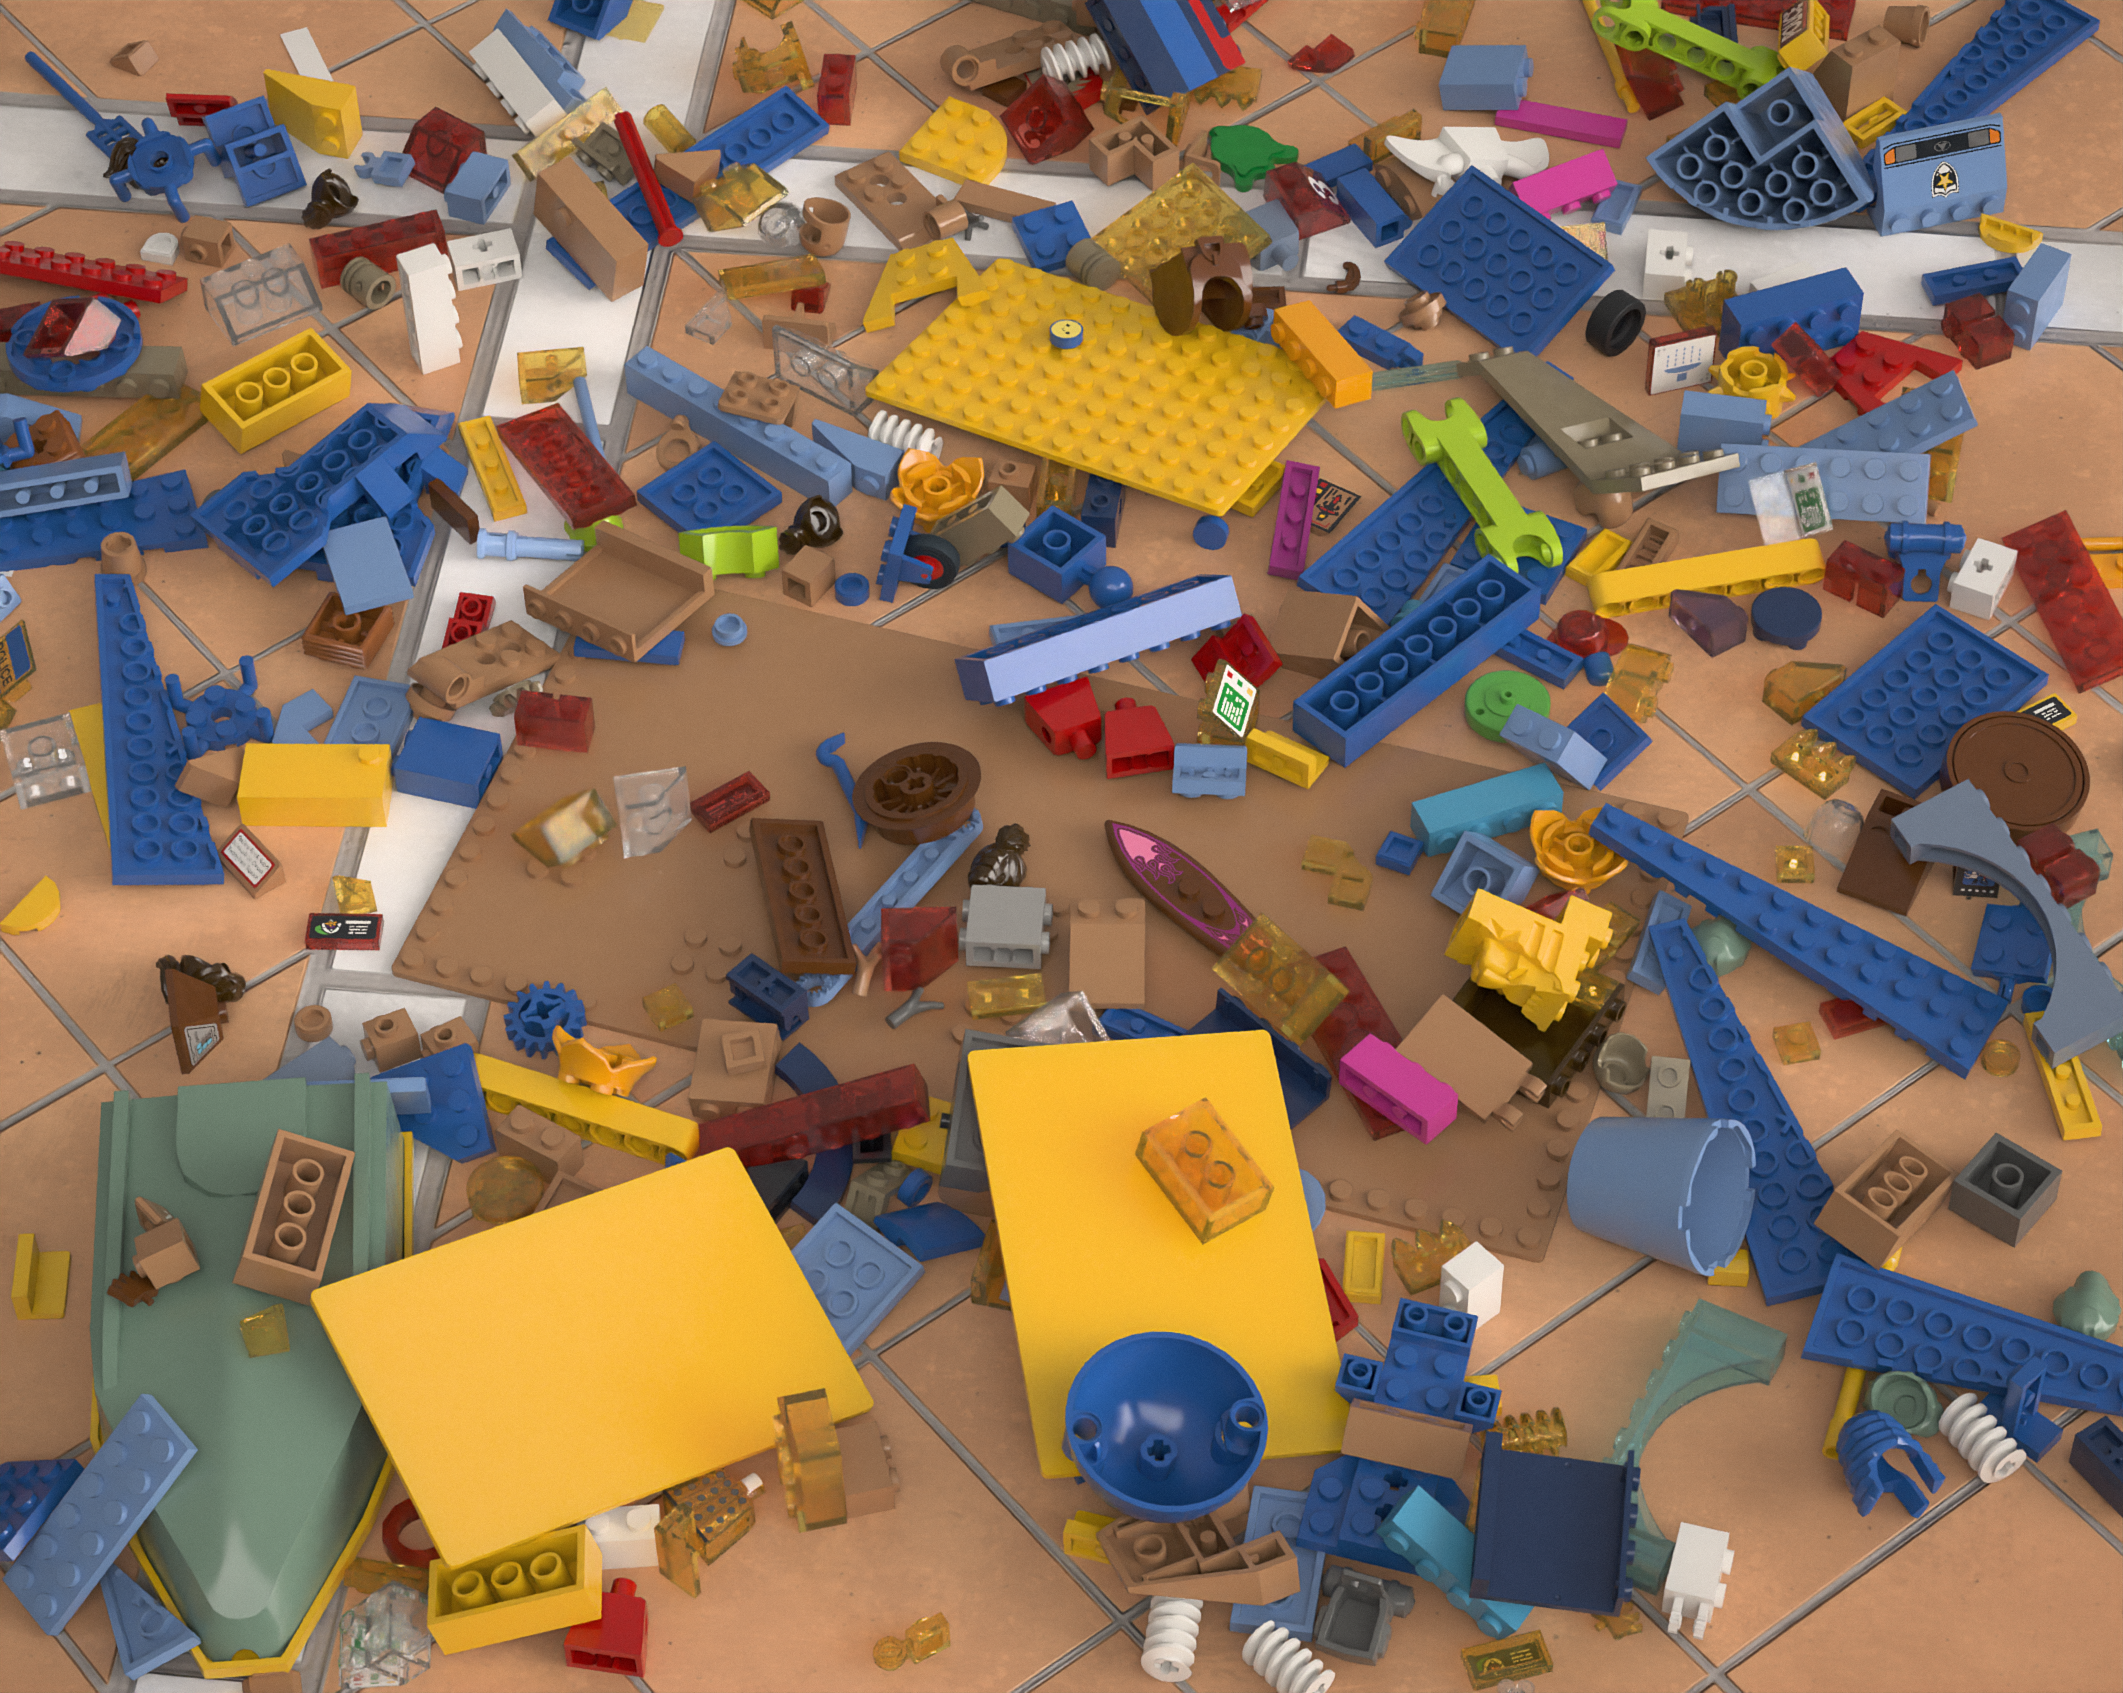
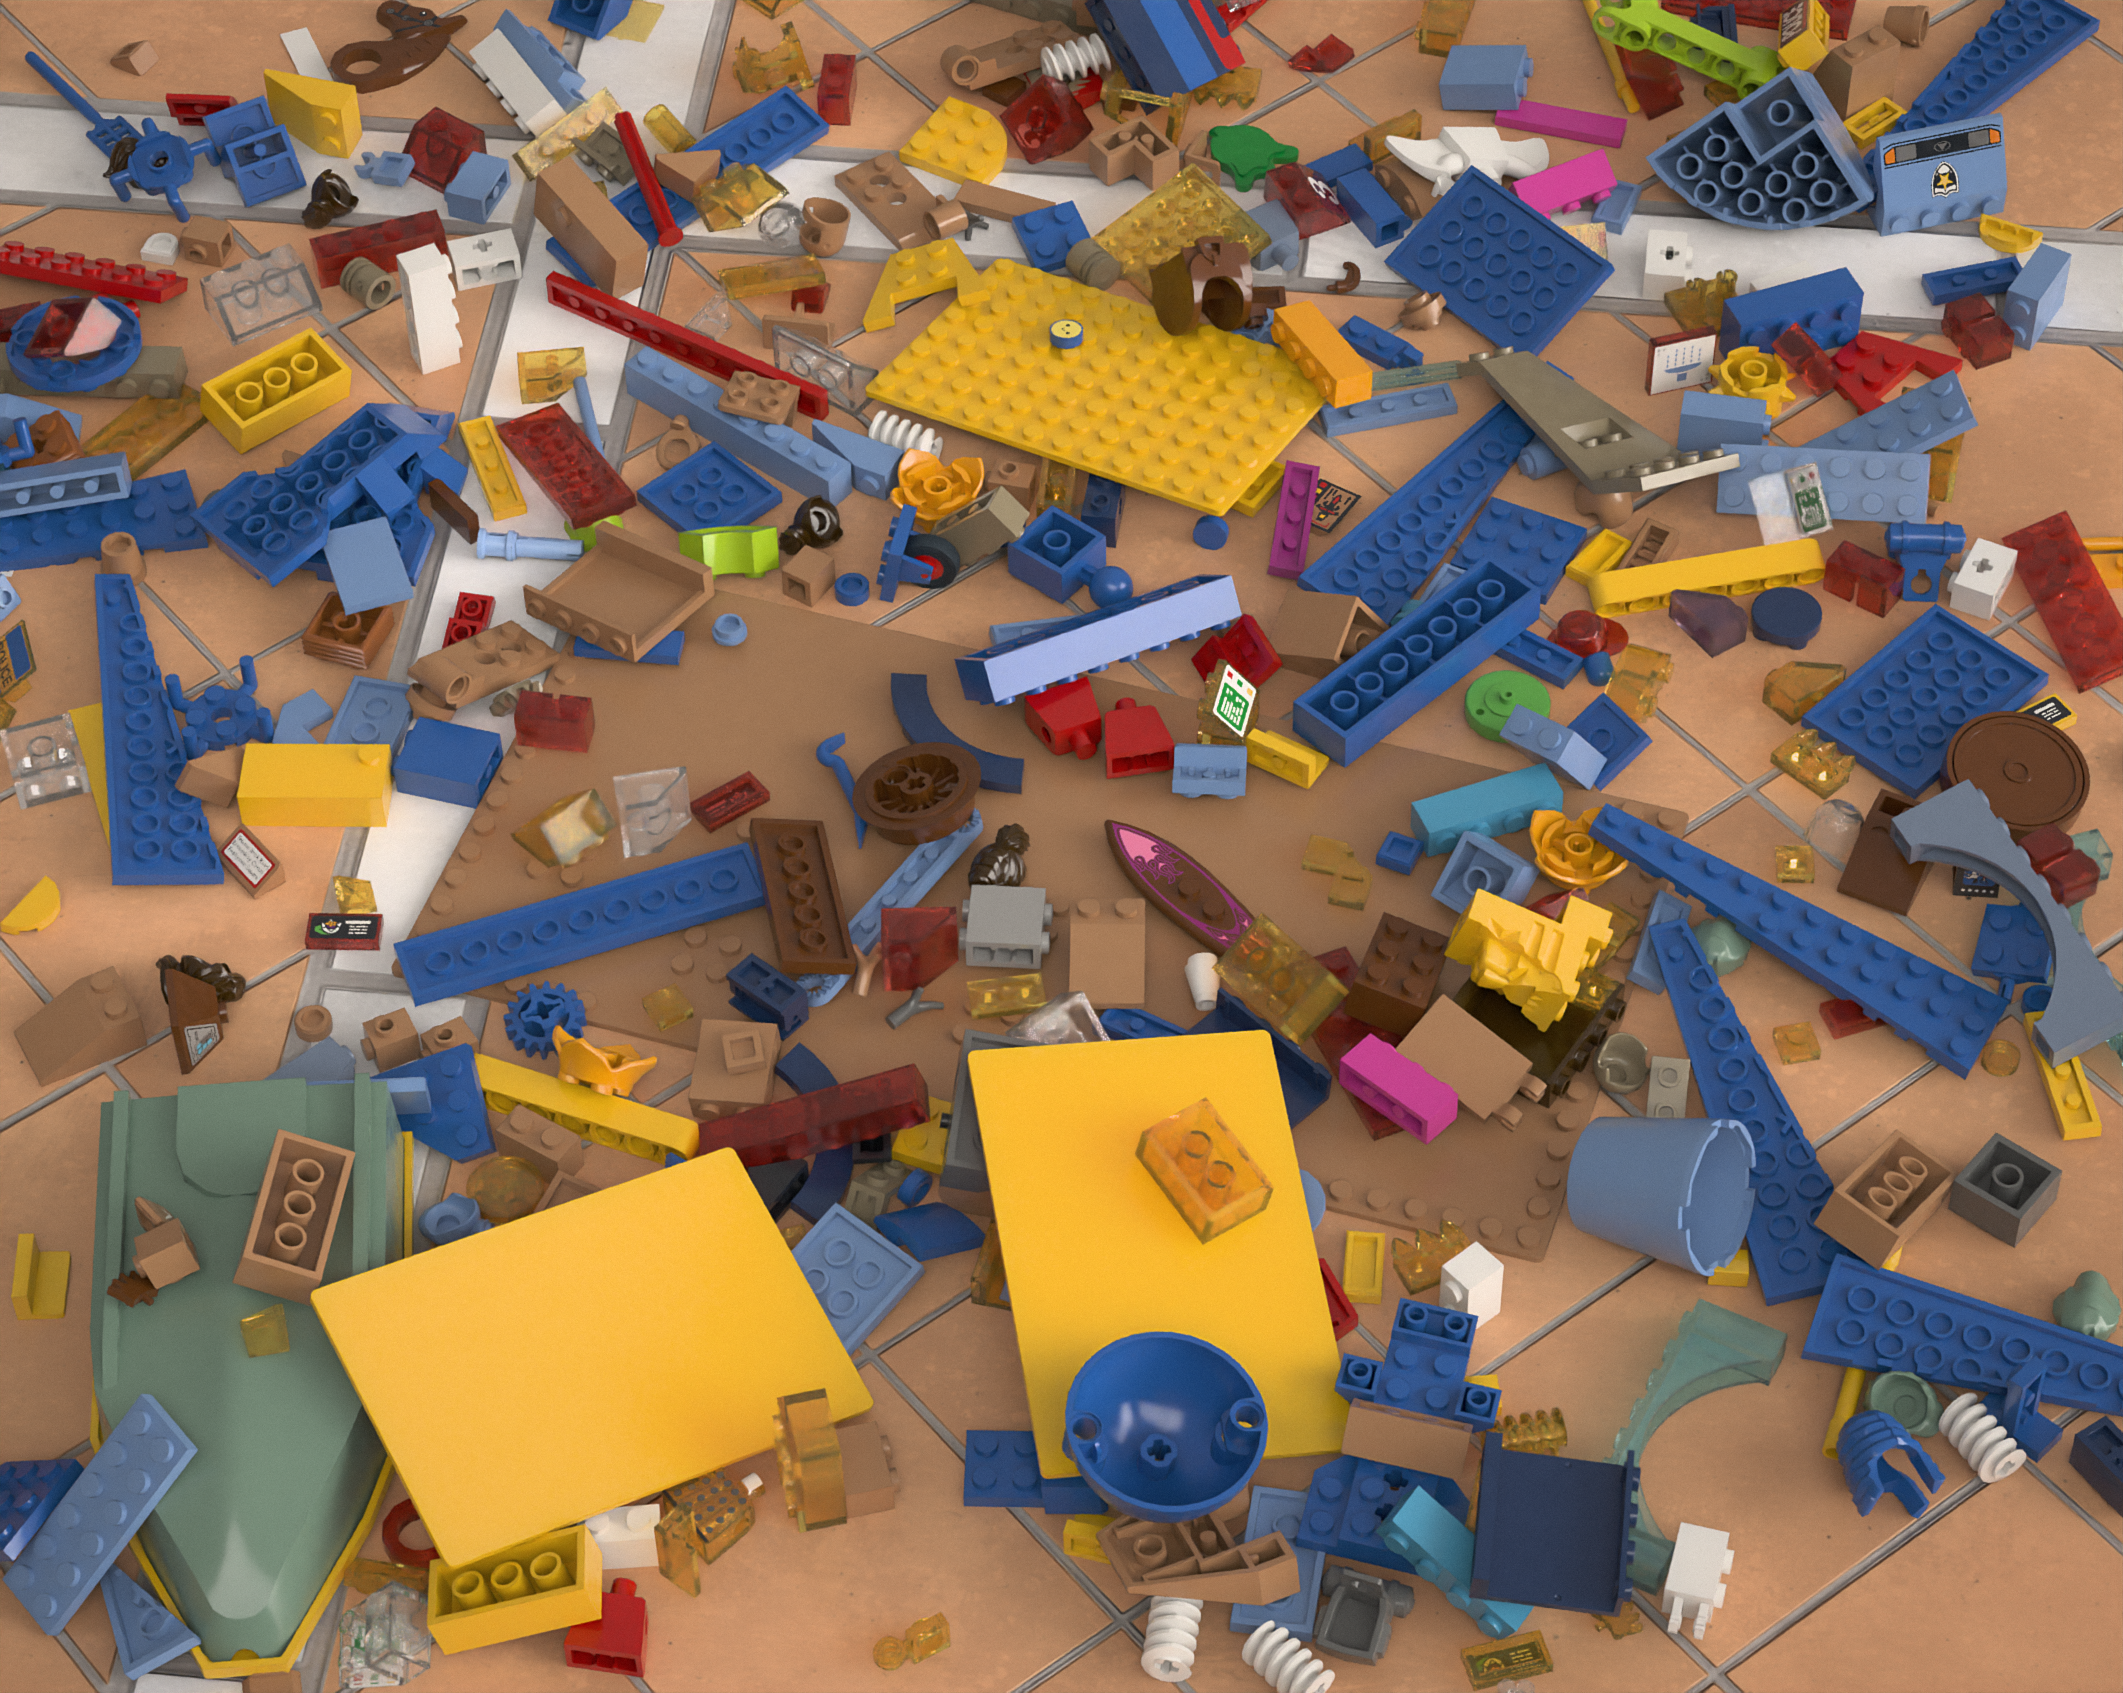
lime piece [1401,397,1563,573] -> none
black tyre [1585,290,1646,357] -> none
none -> medium nougat slope [14,966,147,1087]
none -> reddish brown animal [330,0,468,94]
none -> blue plate [393,842,765,1007]
none -> medium blue hair [418,1193,495,1246]
none -> red plate [546,271,829,421]
none -> dark blue tile [891,673,1024,794]
none -> blue plate [963,1430,1044,1508]
none -> blue slope [1041,1476,1108,1514]
none -> white cone [1184,953,1222,1011]
none -> medium blue tile [1318,383,1458,438]
none -> reddish brown brick [1343,912,1450,1037]

